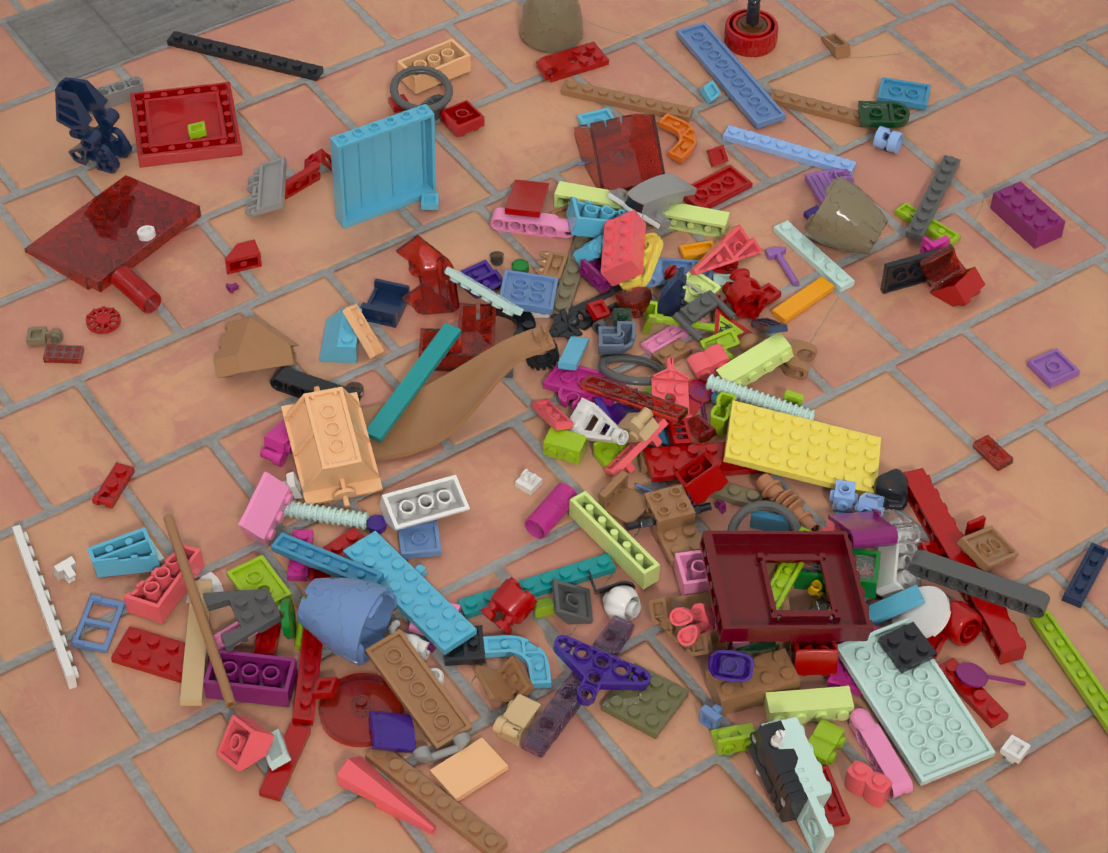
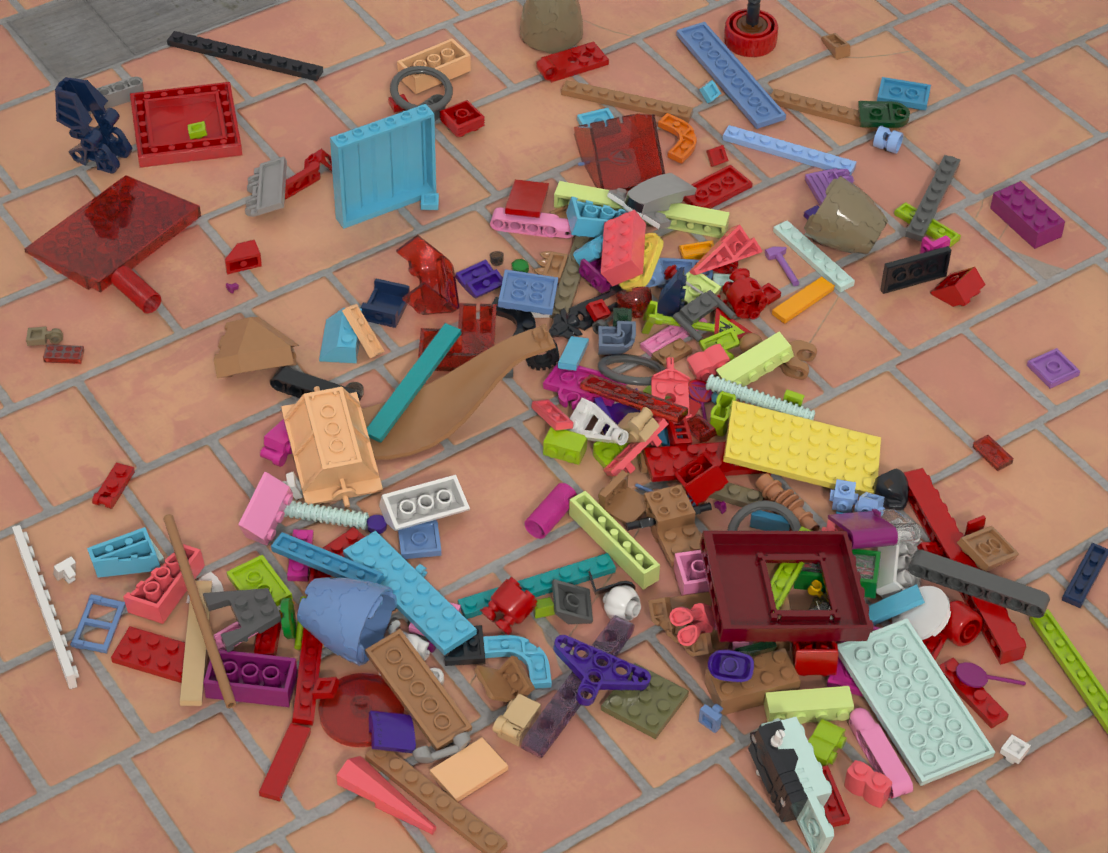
red wheel [86,306,121,334] -> none
white tile [137,225,156,241] -> none
coral slope [216,714,275,772] -> none
light aqua tile [266,729,291,771] -> none
light aqua plate [444,266,524,316] -> none
white tile [515,469,542,496] -> none
lime bracket [710,722,755,756] -> none
tile [751,318,788,334] -> none
black plate [878,622,937,674] -> none
clear red bracket [919,244,967,291] -> none

